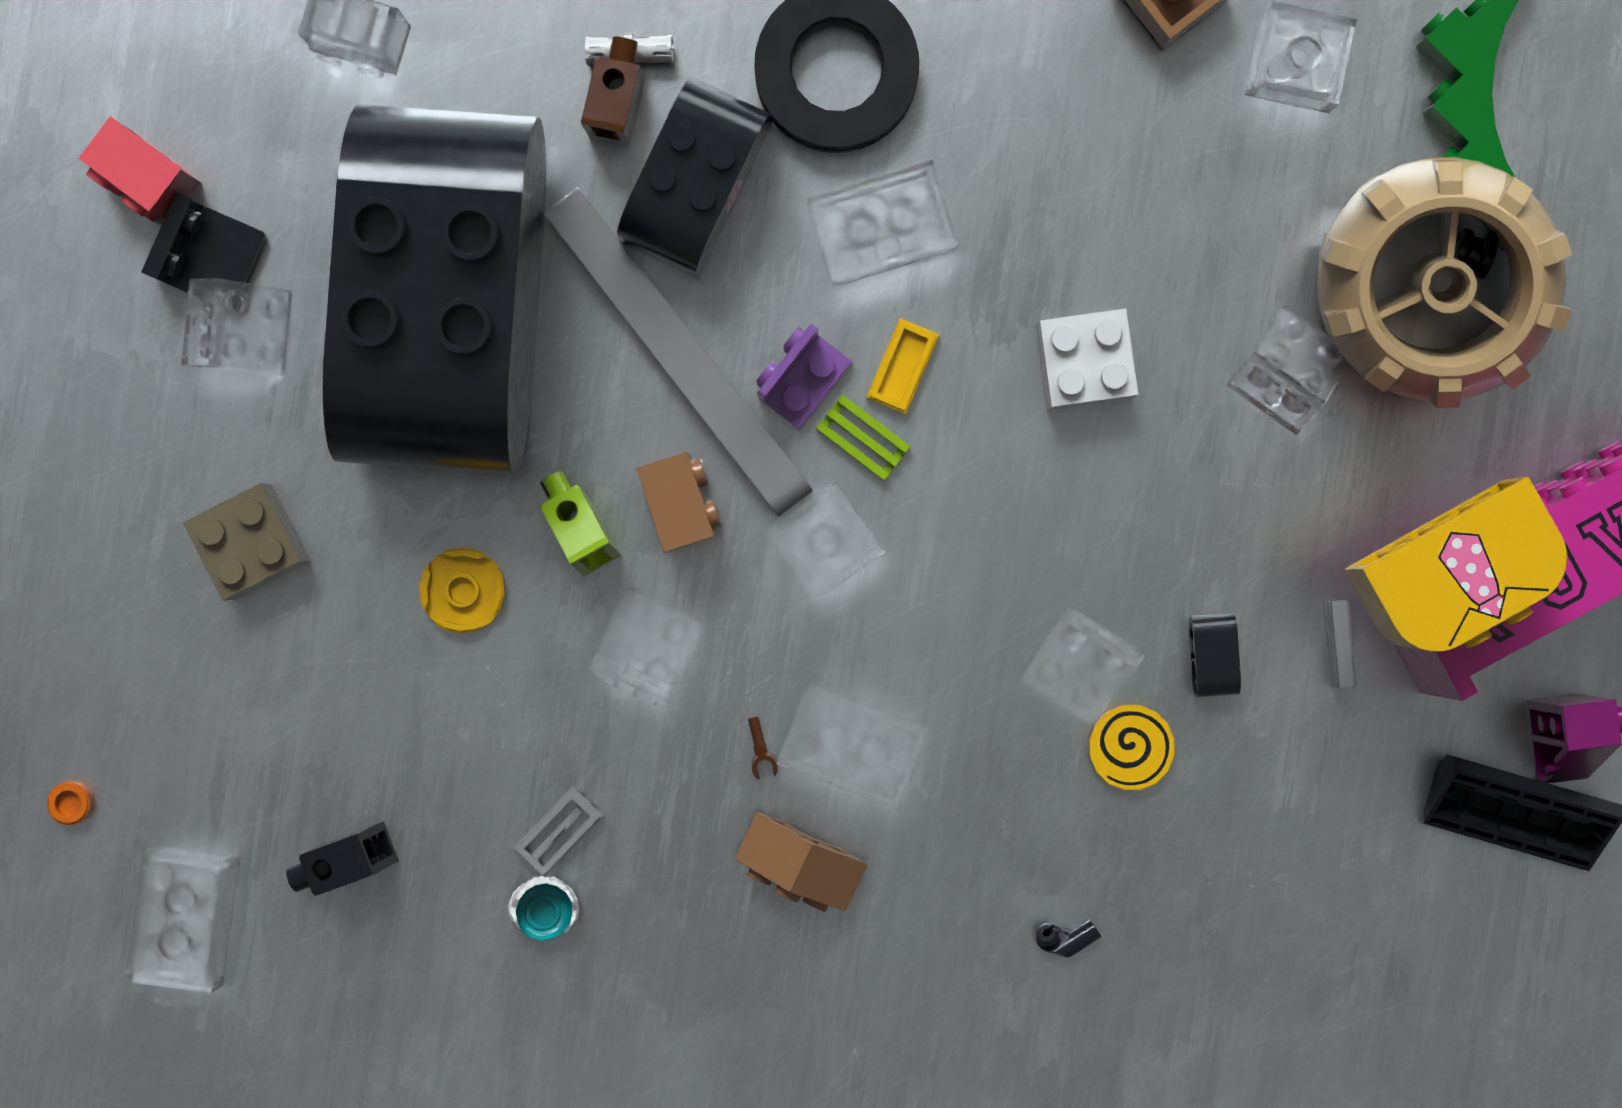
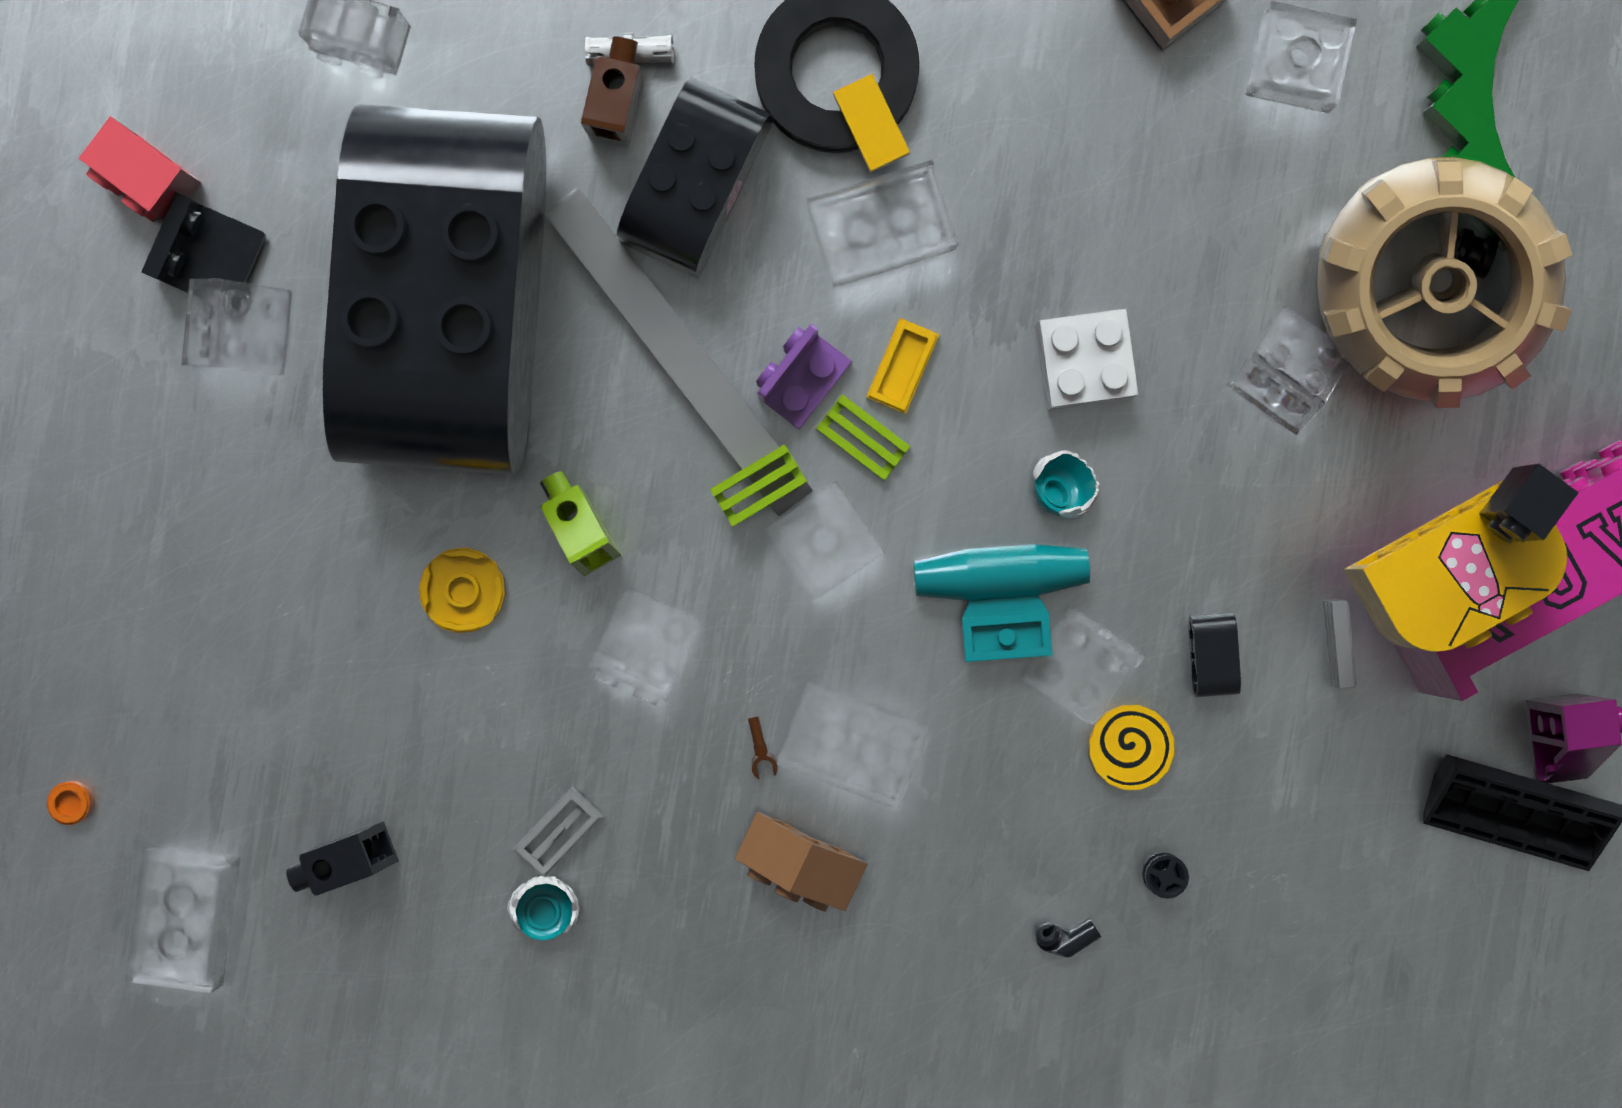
dark tan brick [183,483,310,601] -> none
medium nougat brick [636,452,722,553] -> none
none -> lime tile [710,444,807,527]
none -> yellow tile [833,73,910,173]
none -> teal plate [913,544,1090,662]
none -> teal hair [1033,450,1099,519]
none -> black wheel [1141,852,1189,899]
none -> black brick [1479,463,1579,543]

